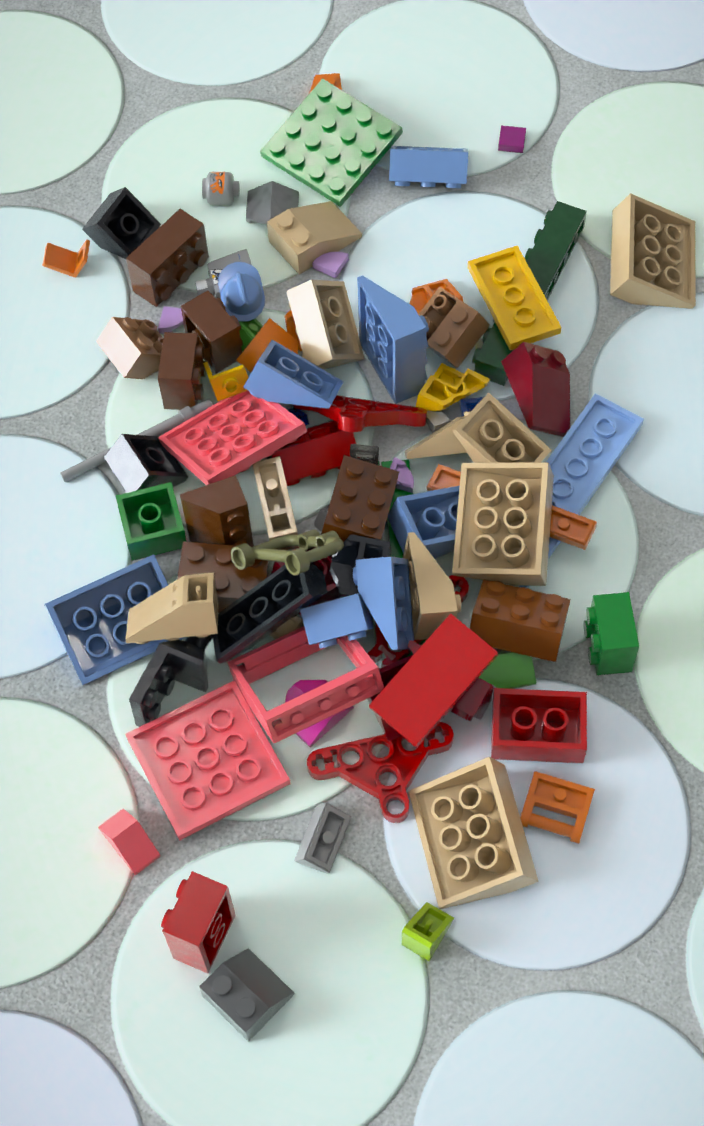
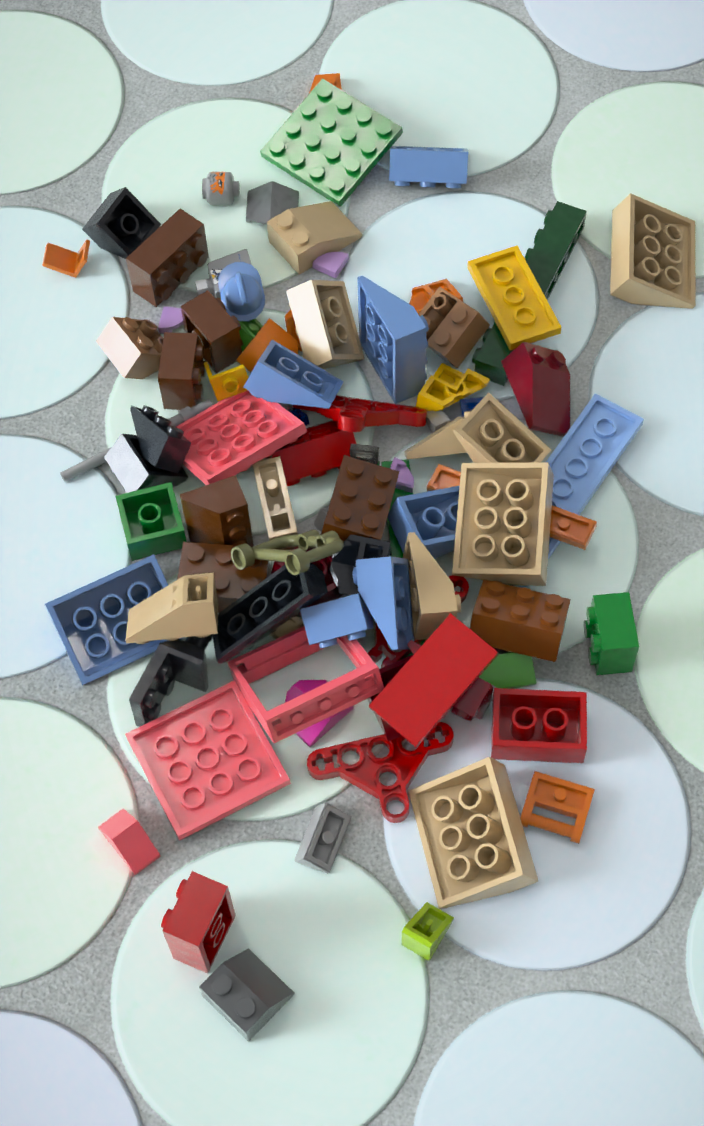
magenta tile [498,125,526,153] -> none
none -> black slope [130,405,192,474]

